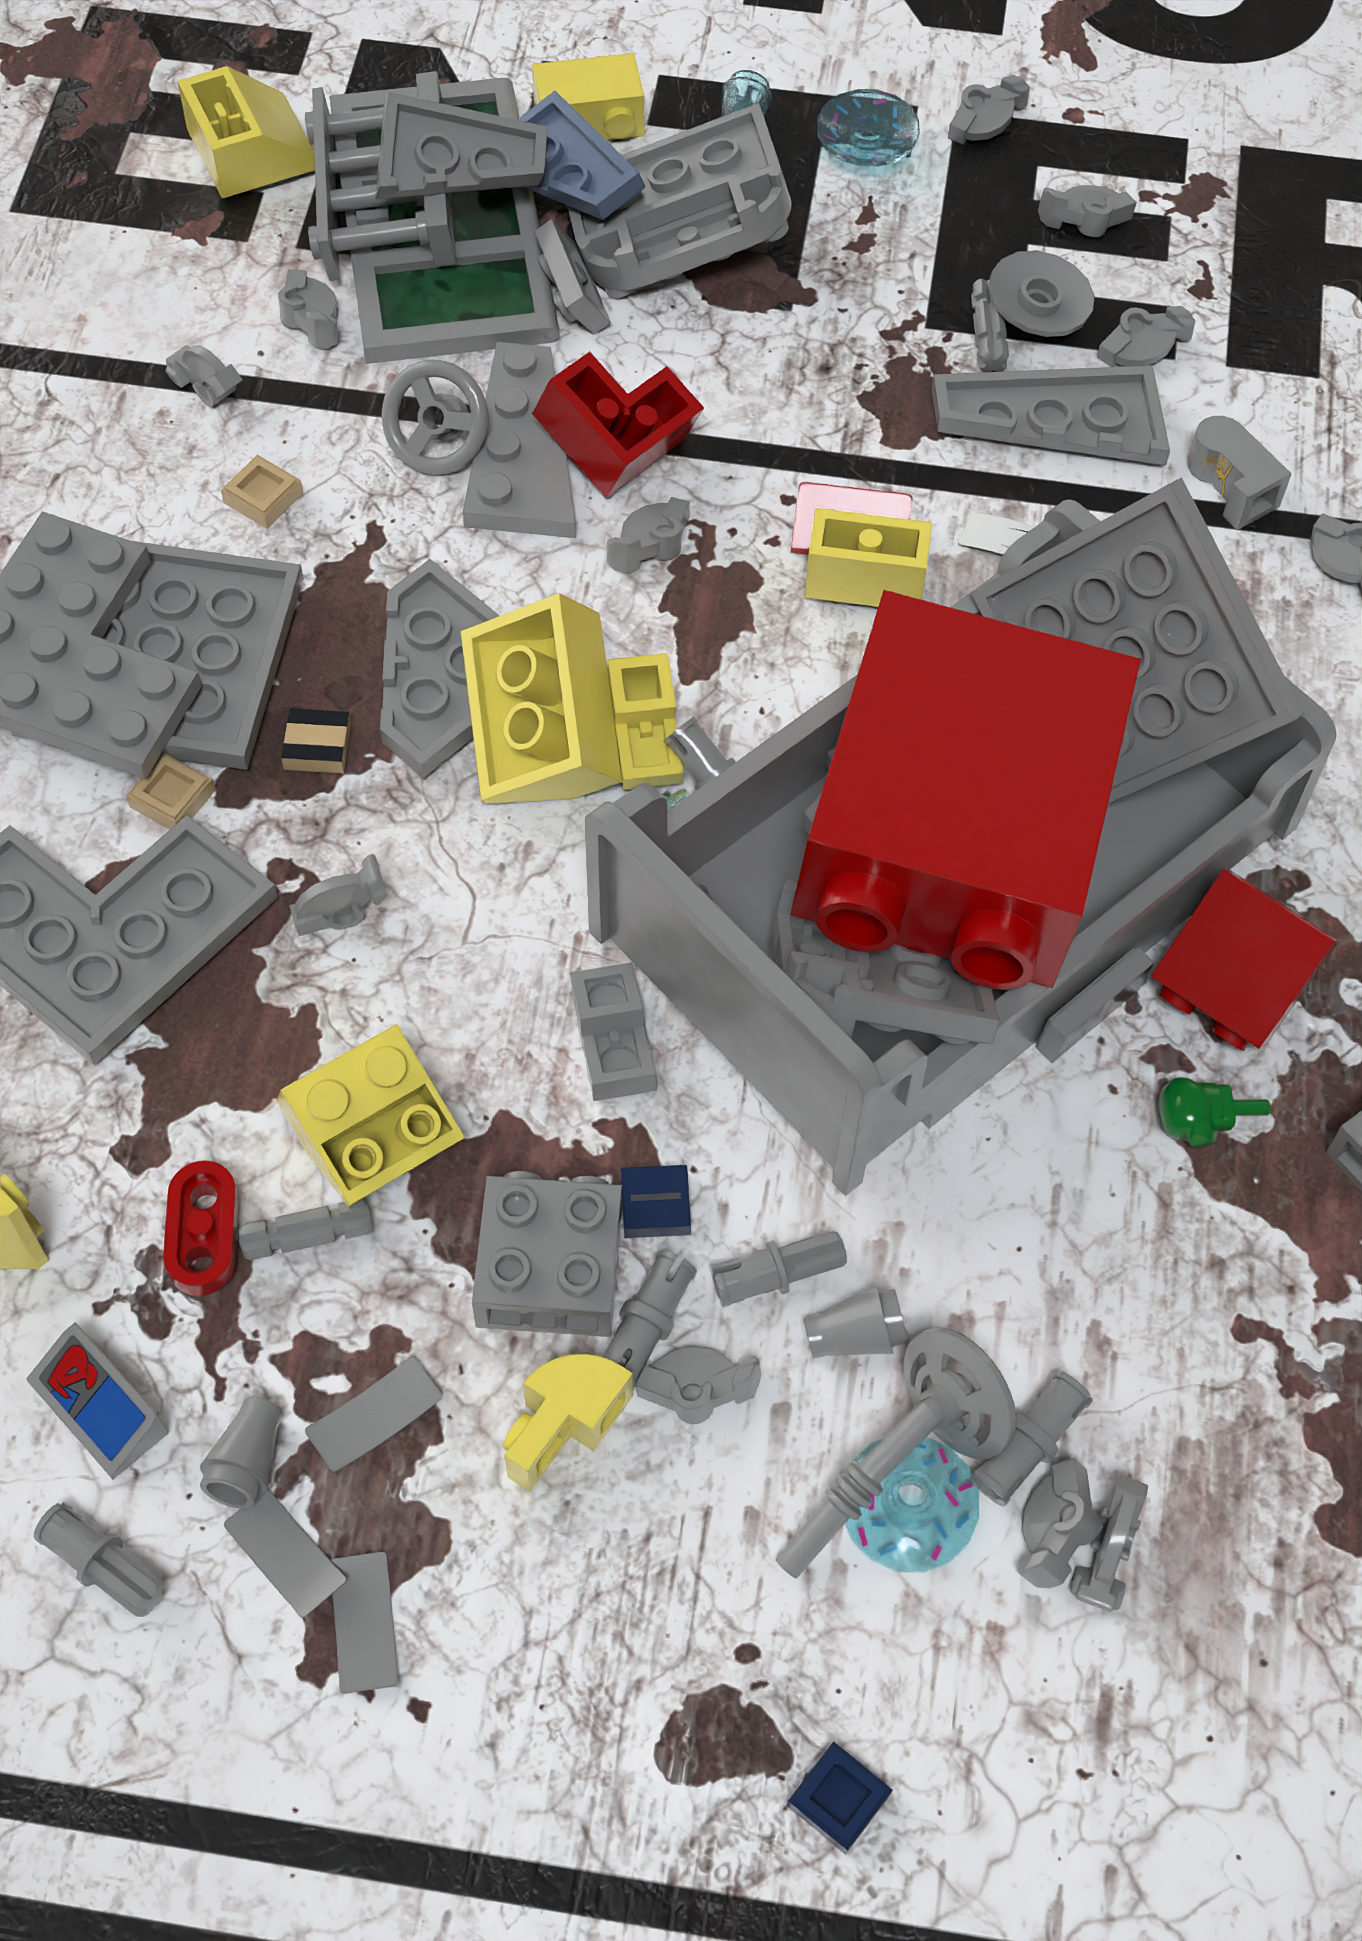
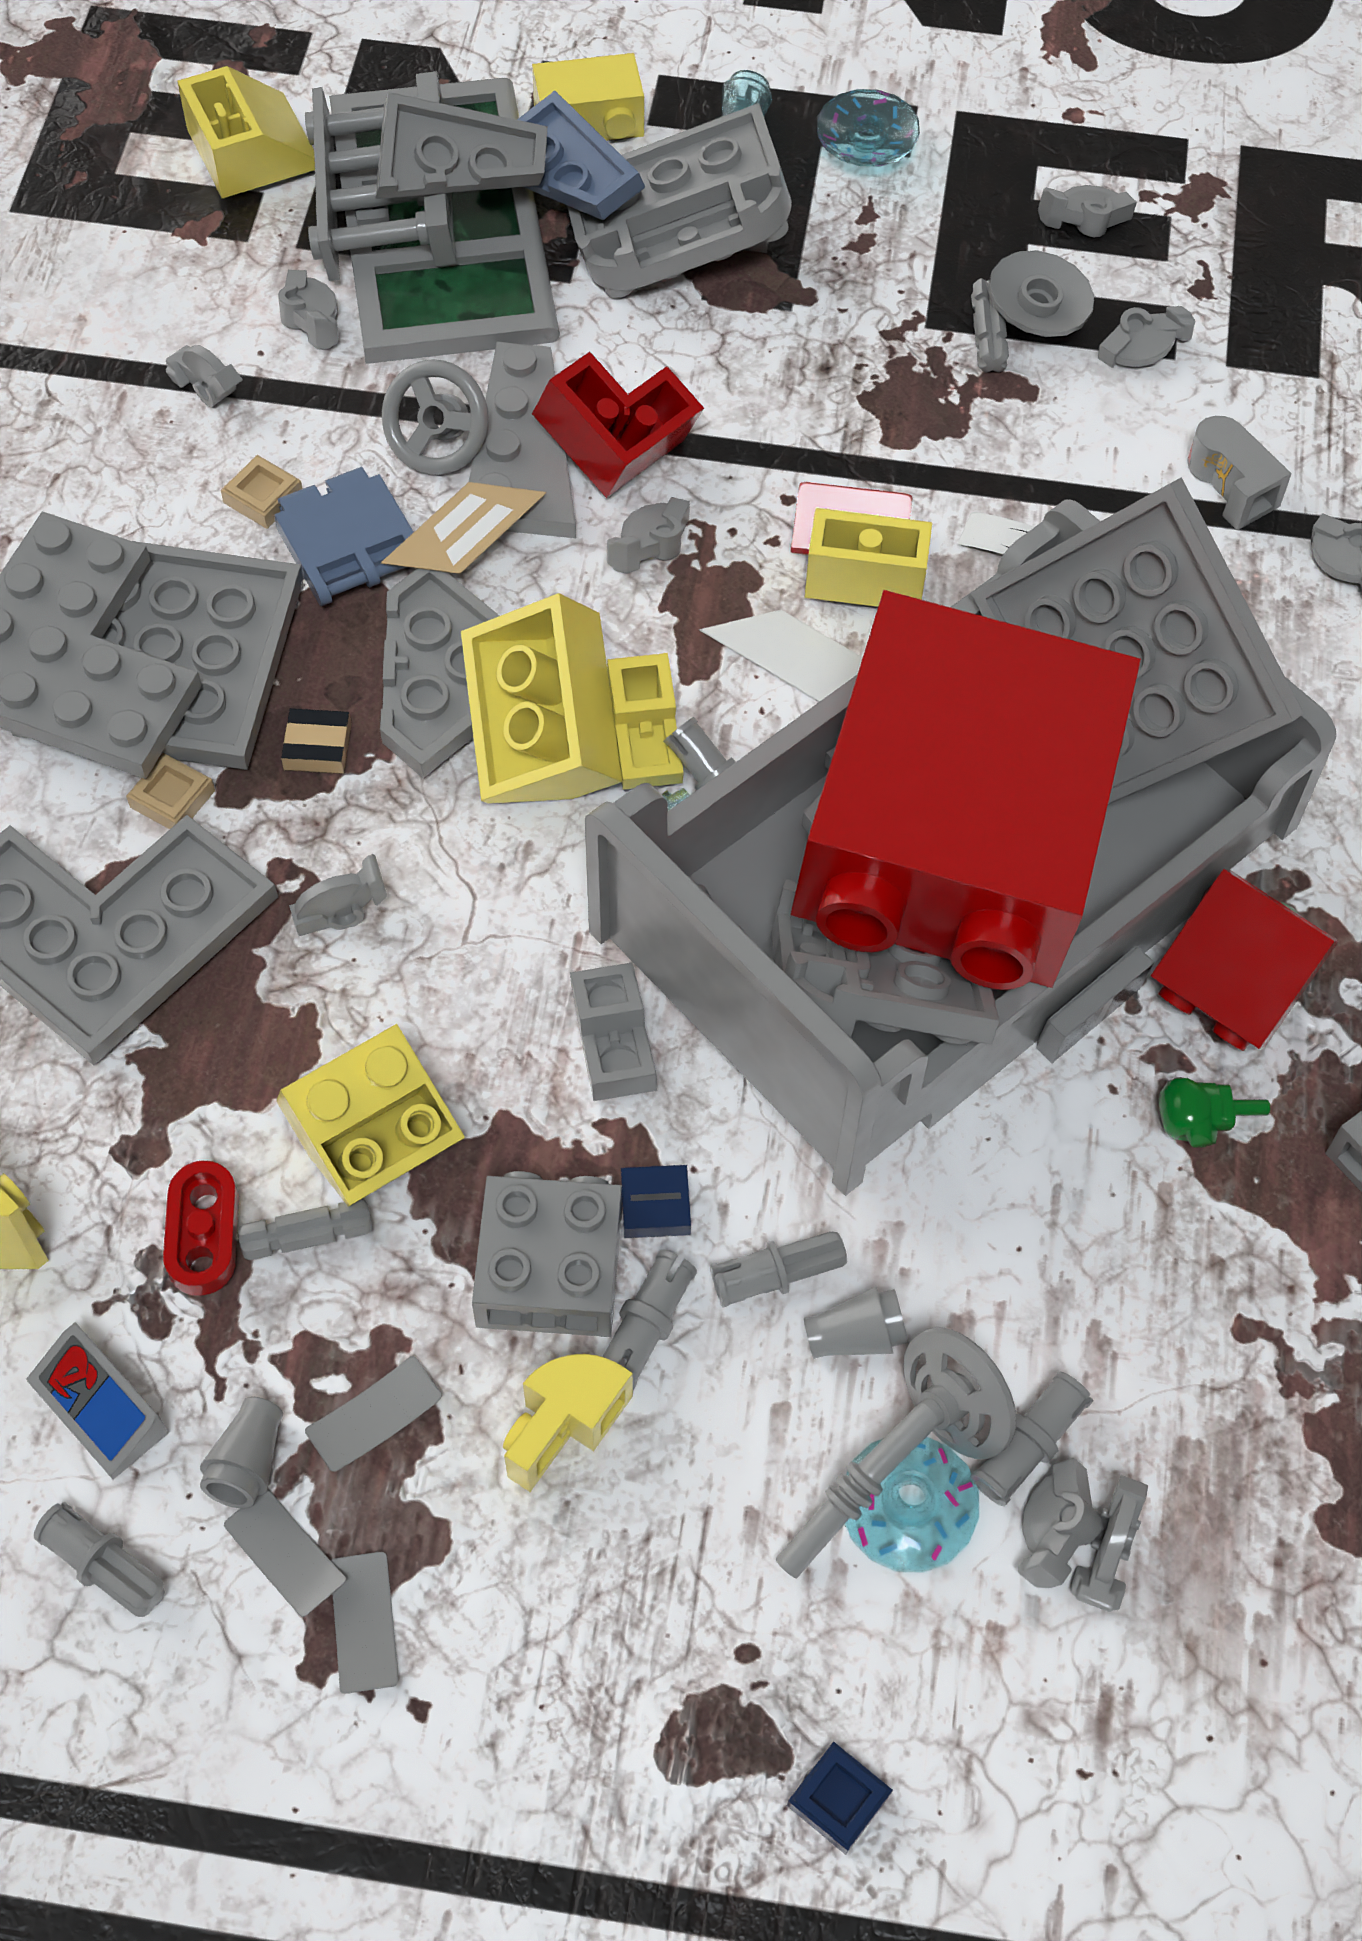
light grey plate [534,219,611,335] -> none
light grey piece [635,1346,761,1424] -> none
light grey wing [931,365,1170,465] -> none
light grey piece [948,75,1030,145] -> none
none -> sand blue plate [274,466,417,607]
none -> tan sticker [381,482,547,574]
none -> white sticker [699,610,863,702]

